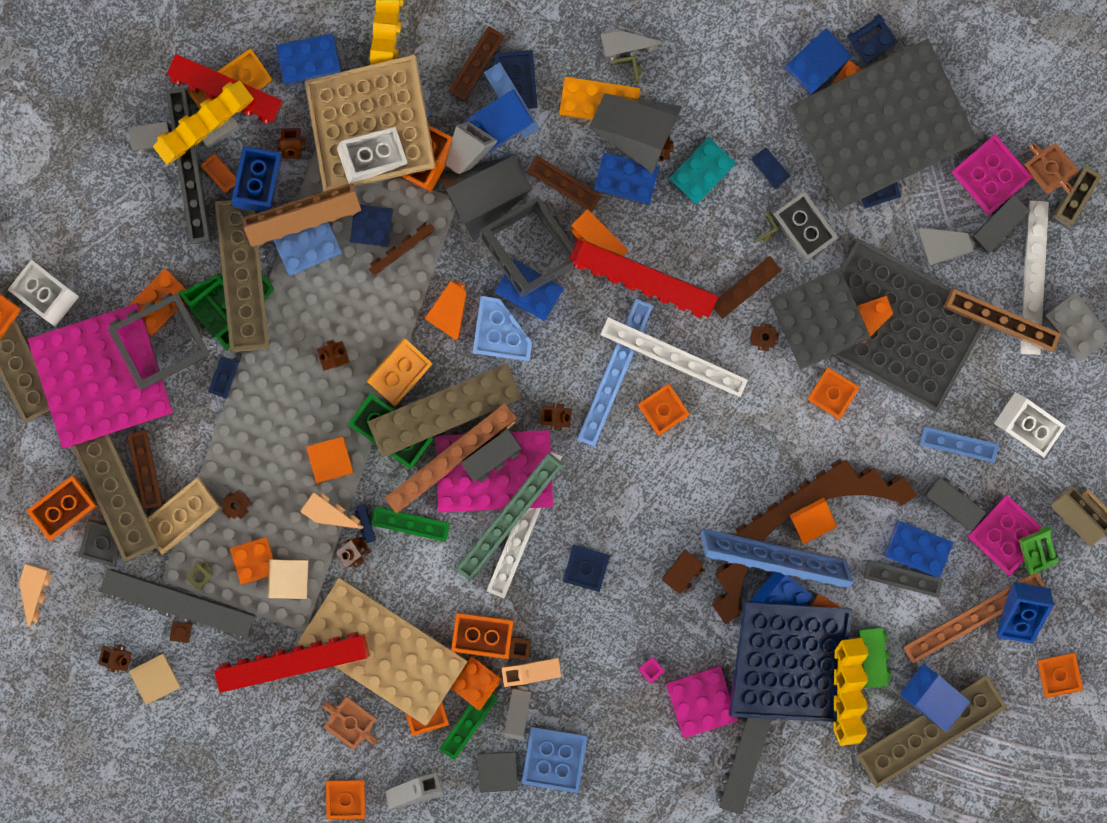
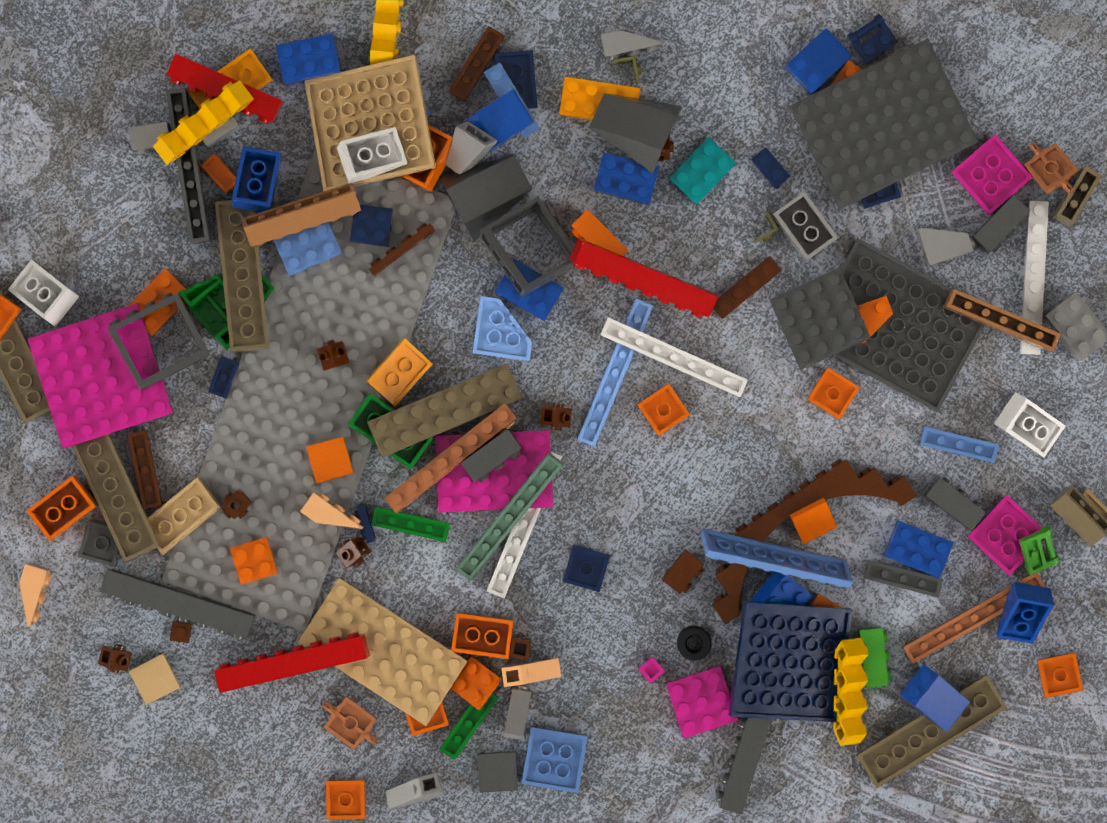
olive bracket [186,561,214,590] -> none
tan tile [268,559,308,599] -> none
reddish brown brick [277,128,306,159] -> none
orange slope [425,280,467,341] -> none
reddish brown plate [527,155,602,213] -> none
reddish brown brick [750,323,779,351] -> none
none -> black tyre [677,625,712,661]

